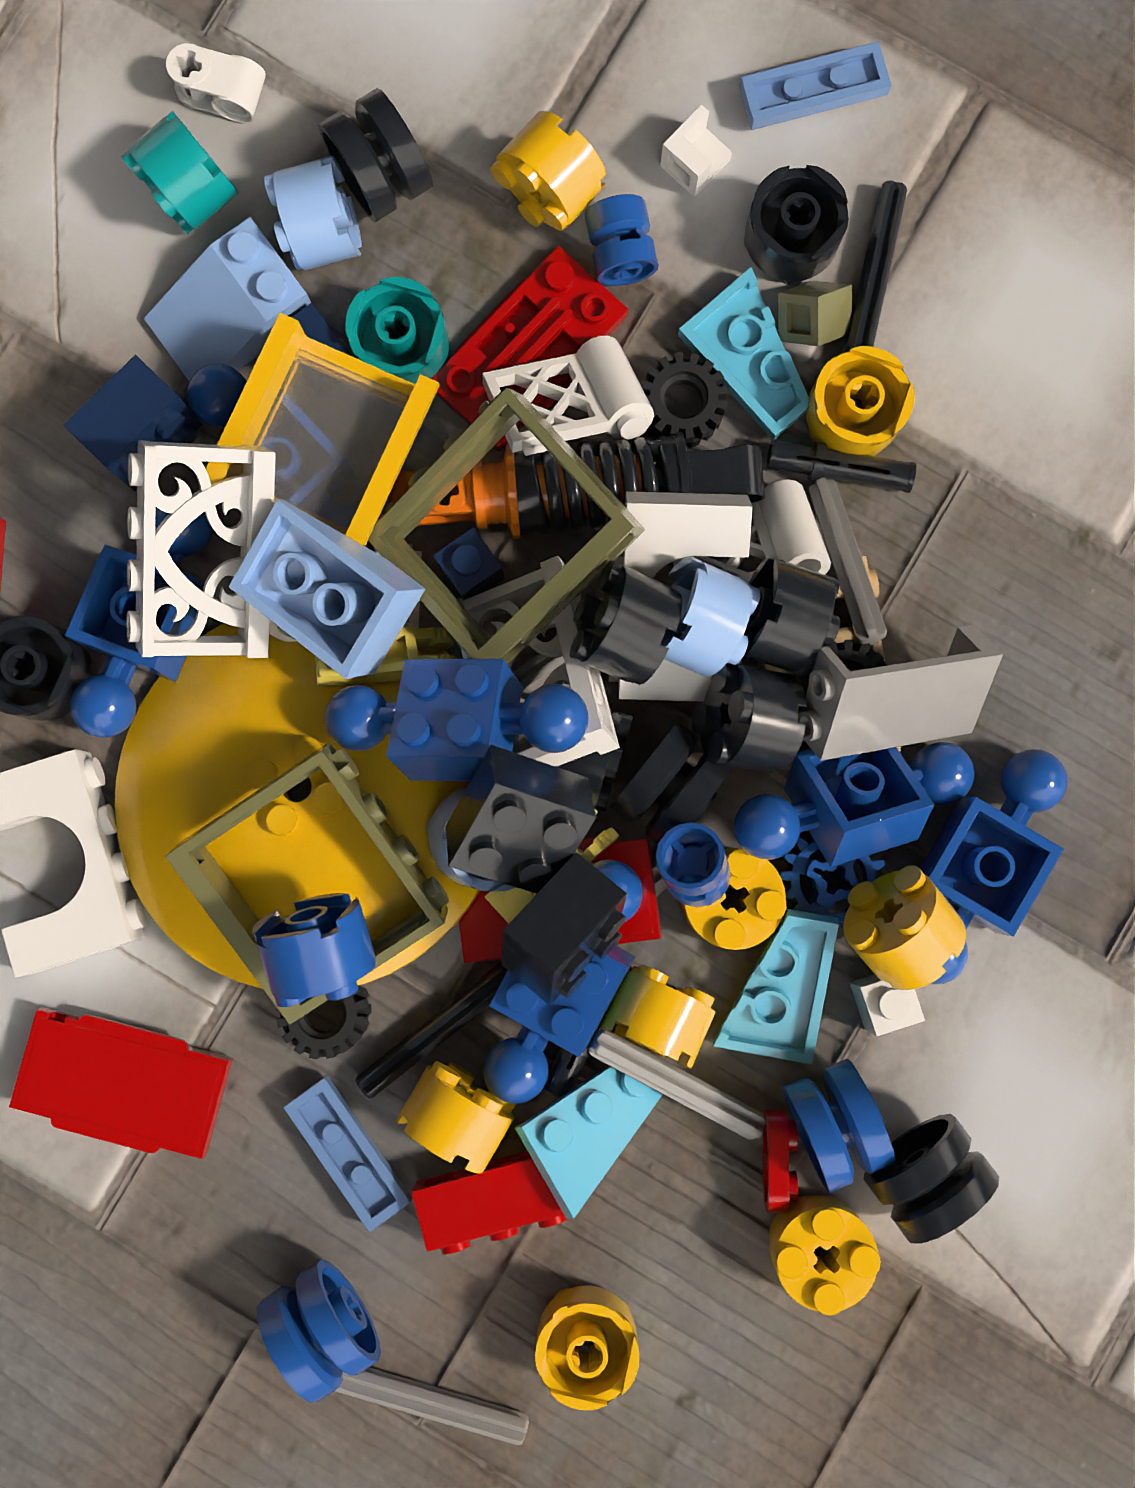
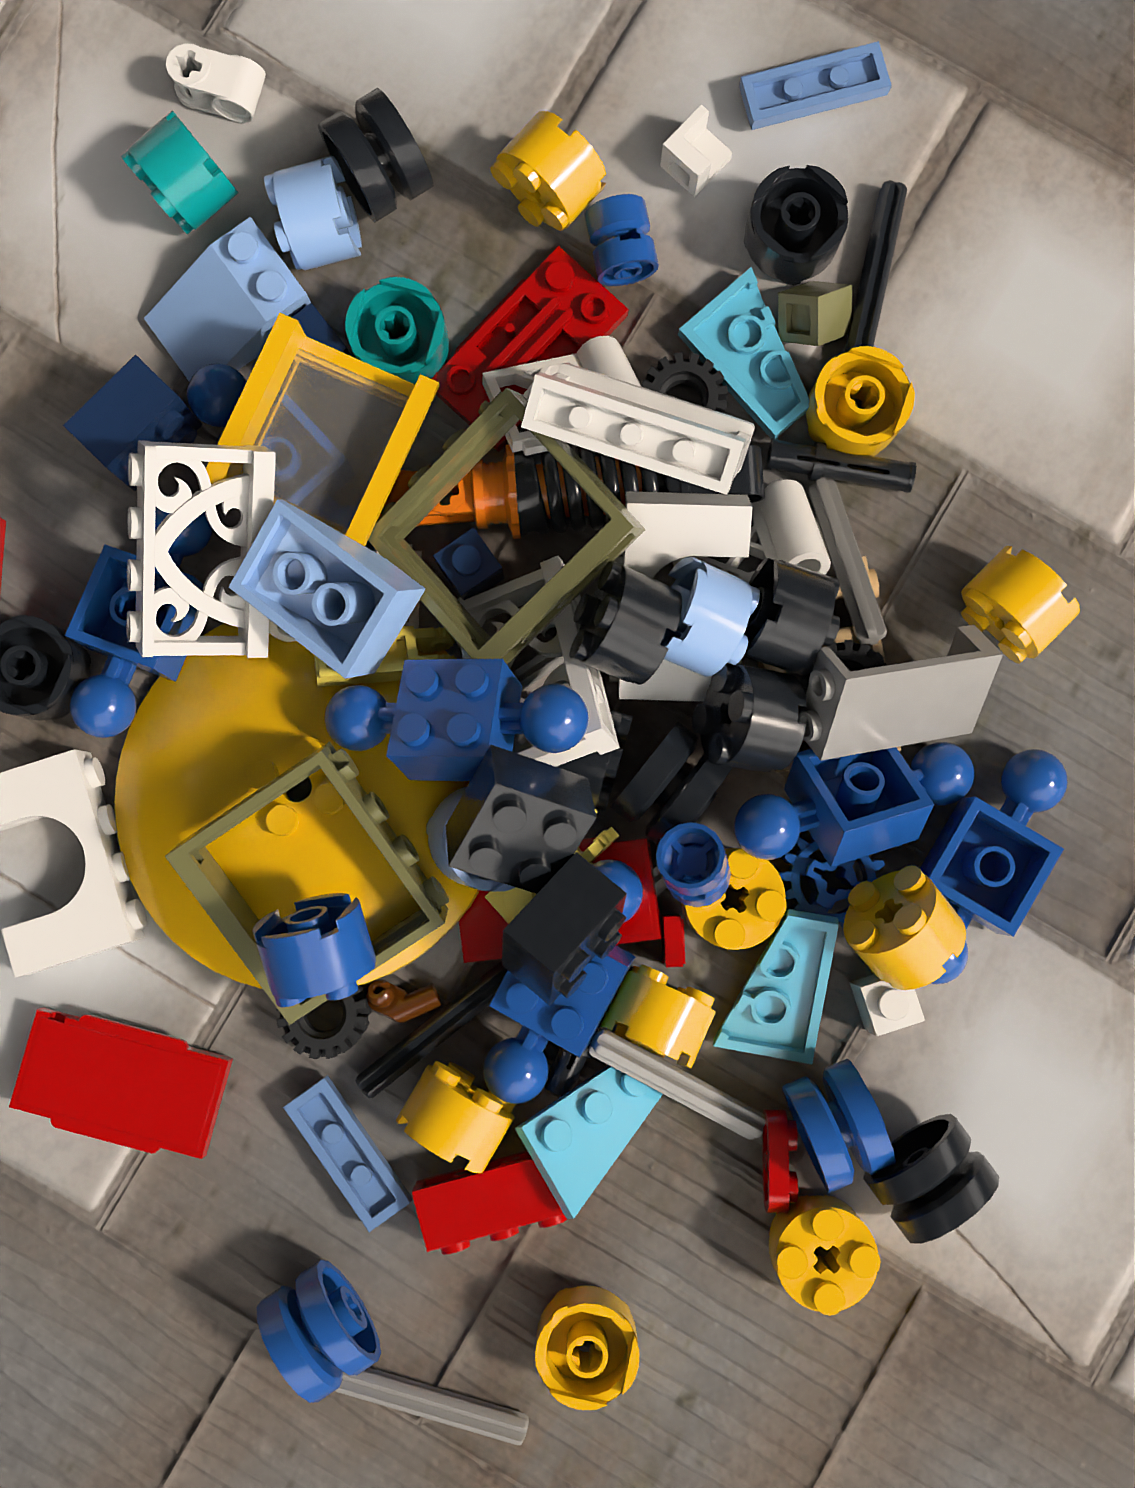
none -> reddish brown arm [366,979,442,1023]
none -> white fence [521,363,755,495]
none -> red tile [661,914,686,967]
none -> yellow brick [961,546,1080,664]

